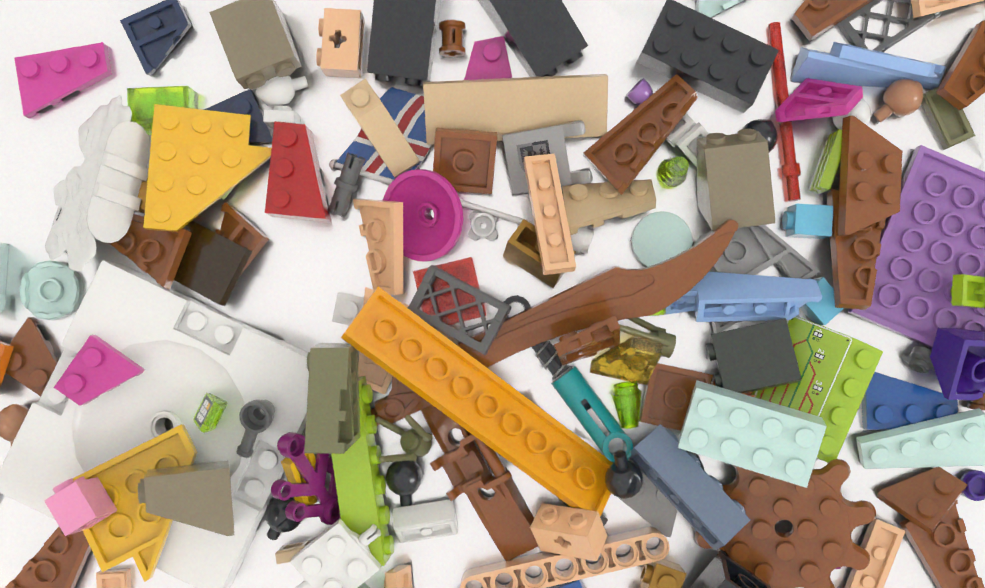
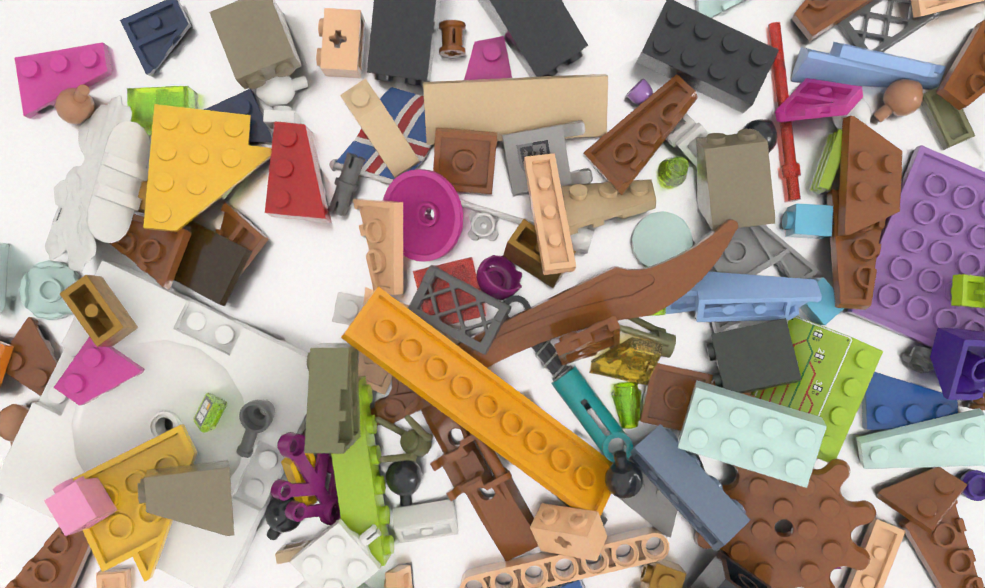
none -> nougat piece [55,85,95,125]
none -> pearl gold brick [59,274,138,347]
none -> magenta hair [476,255,523,300]

